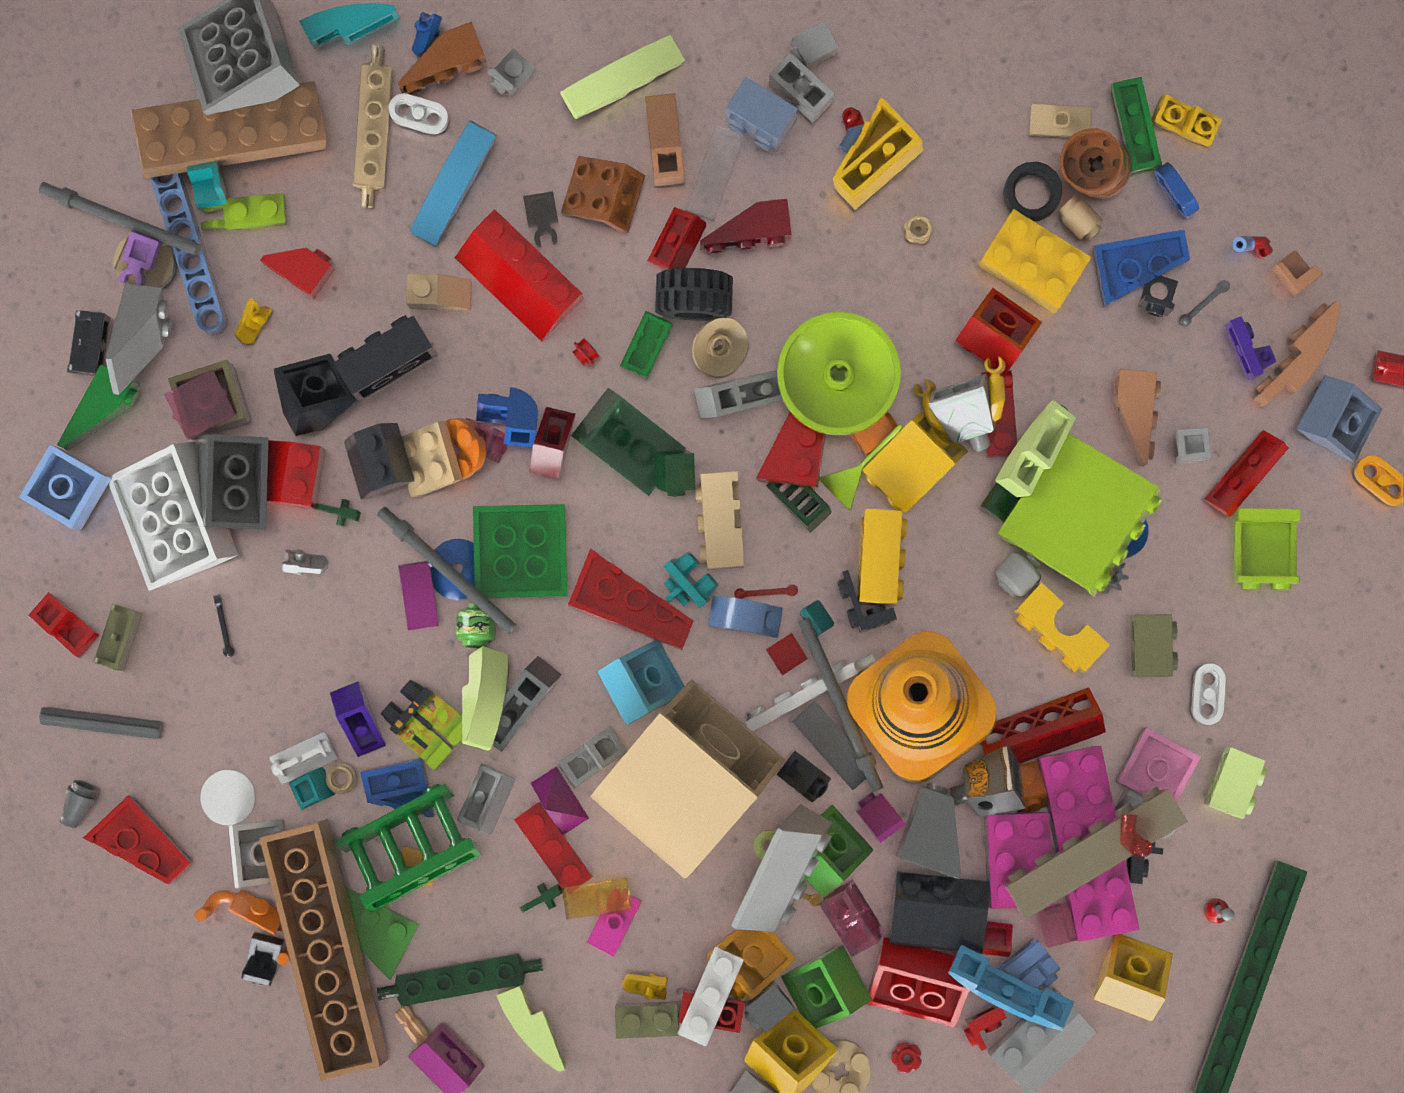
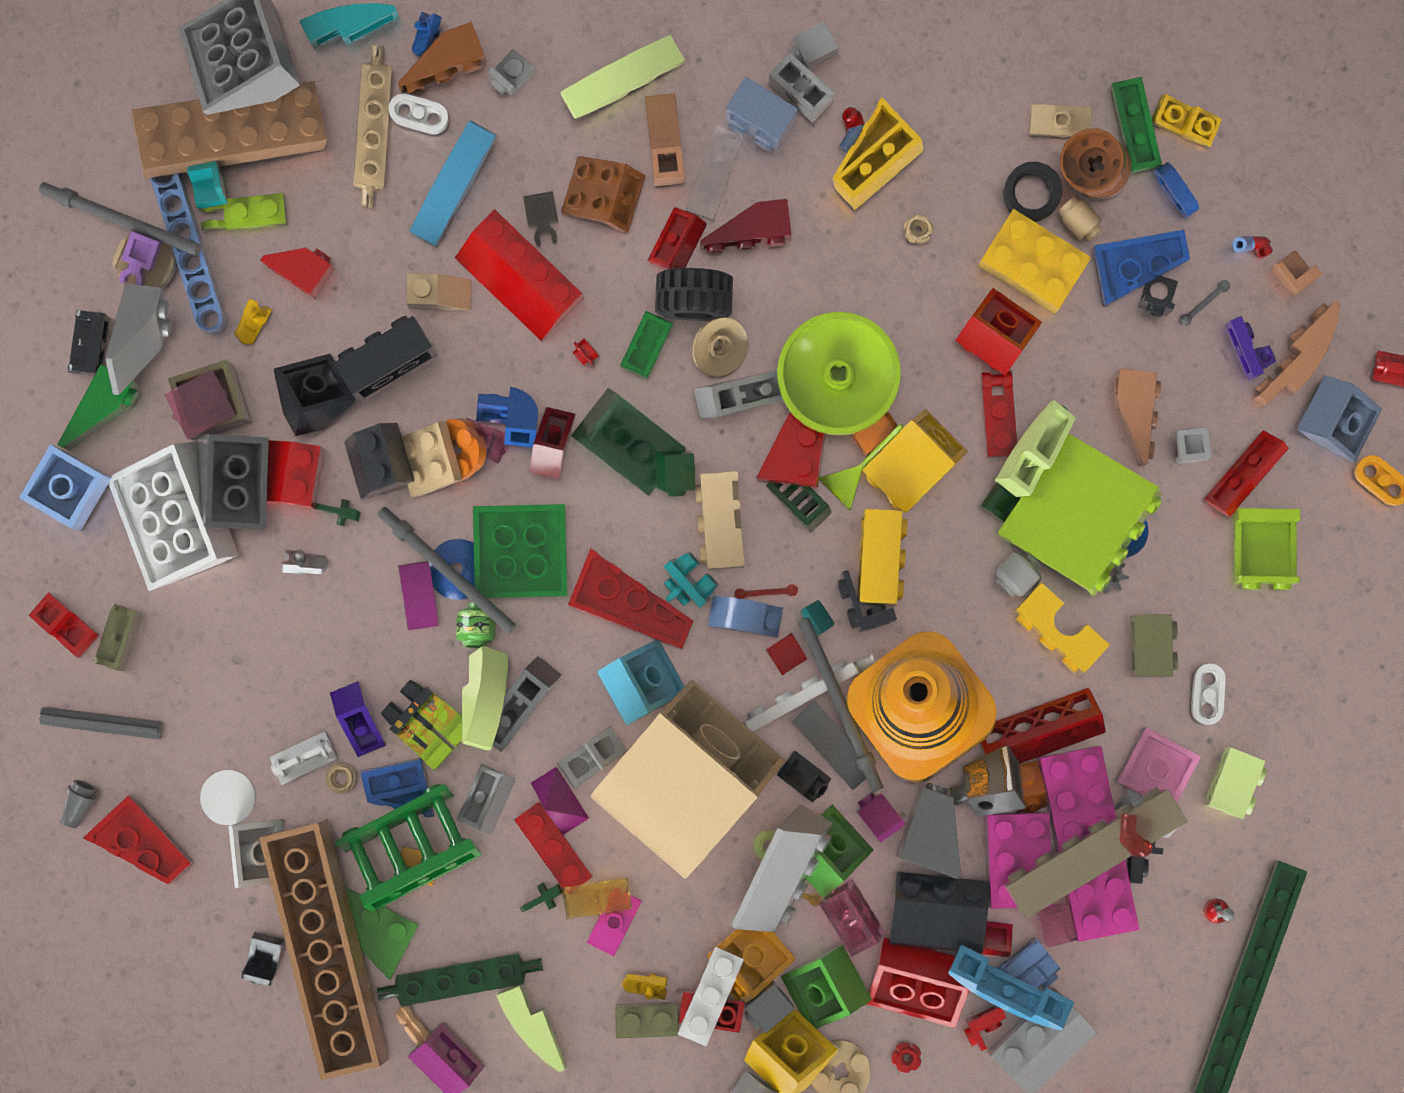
orange piece [194,889,290,965] -> none
black hinge [213,594,235,658] -> none
teal slope [289,767,335,810] -> none
torso [913,357,1006,452] -> none
yellow slope [1094,934,1173,1021] -> none

